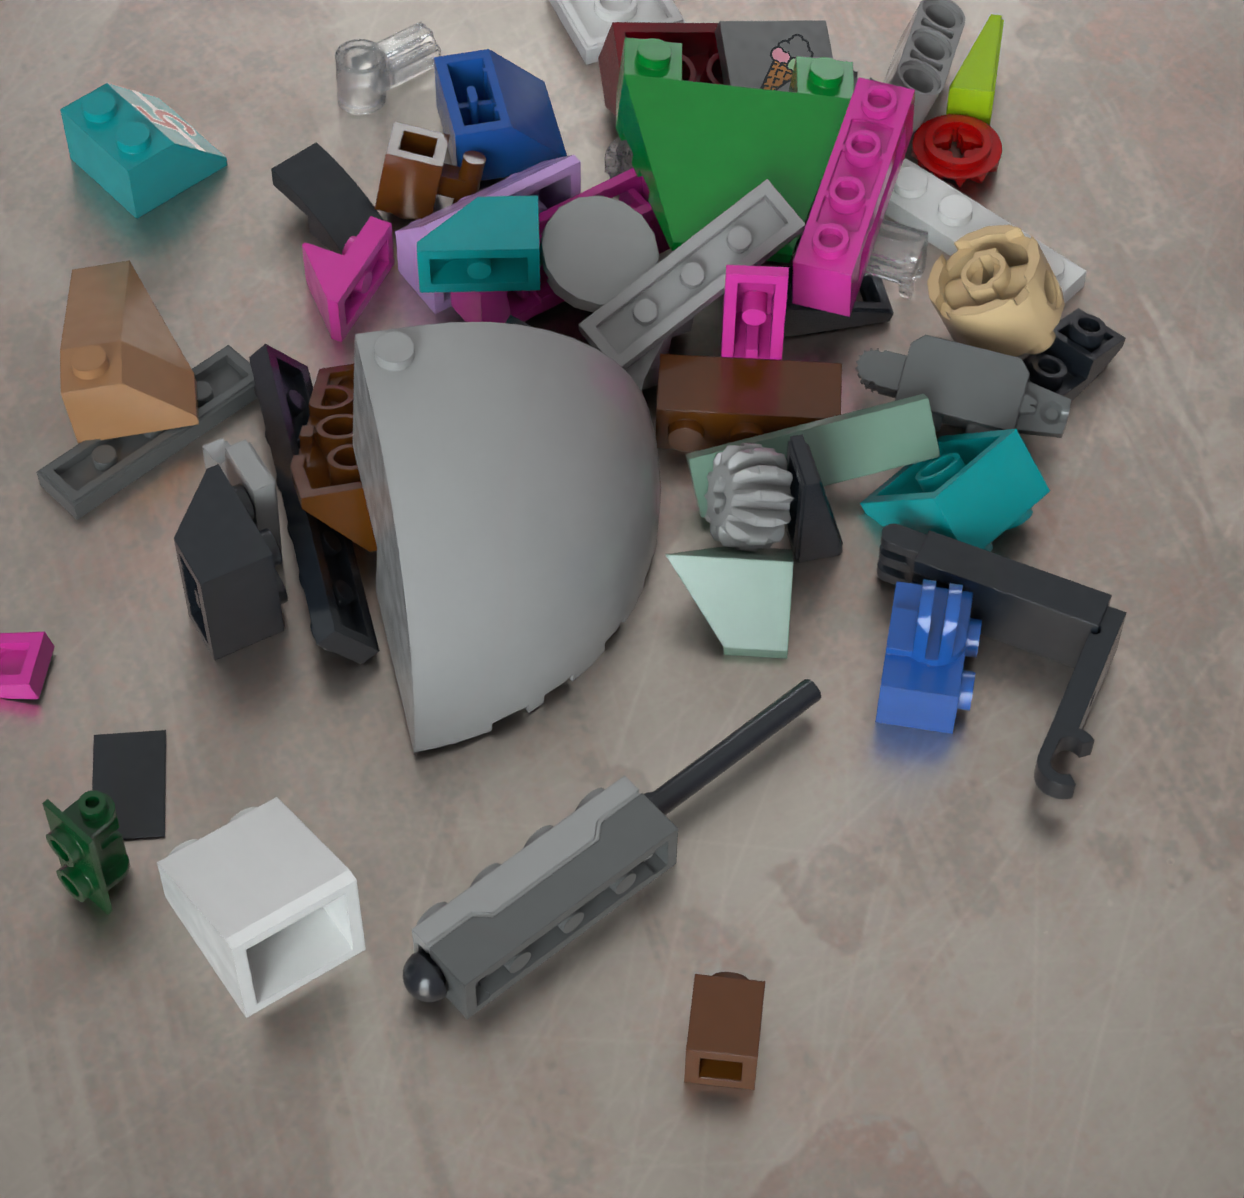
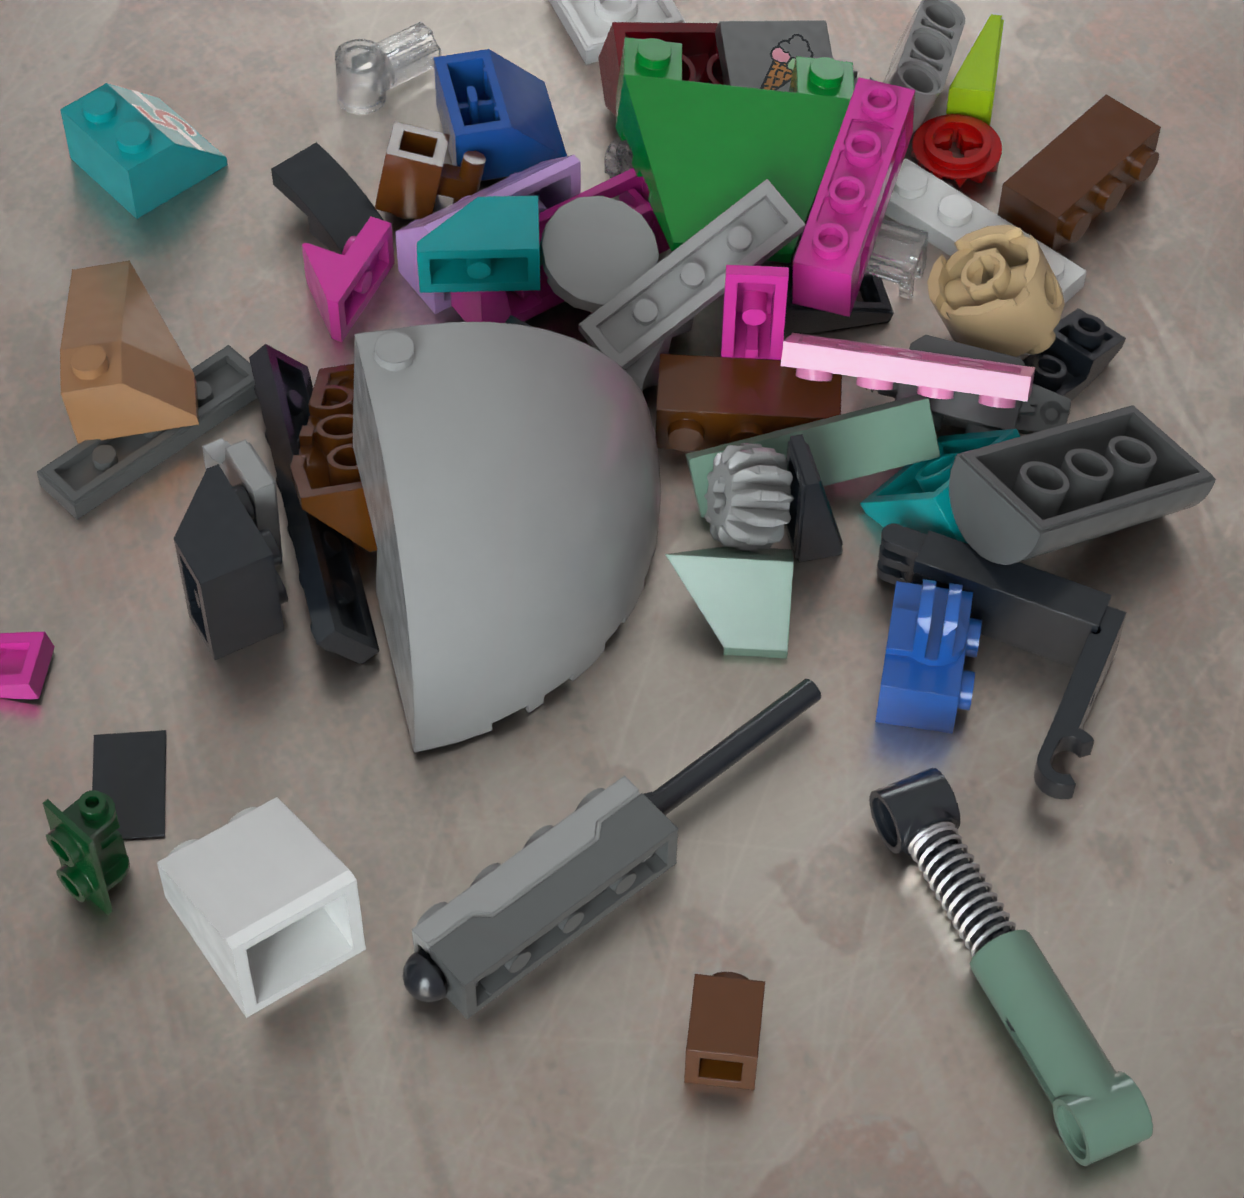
none -> bright pink plate [781,333,1035,408]
none -> sand green piece [869,768,1153,1166]
none -> dark grey brick [949,405,1216,565]
none -> reddish brown brick [998,94,1161,252]

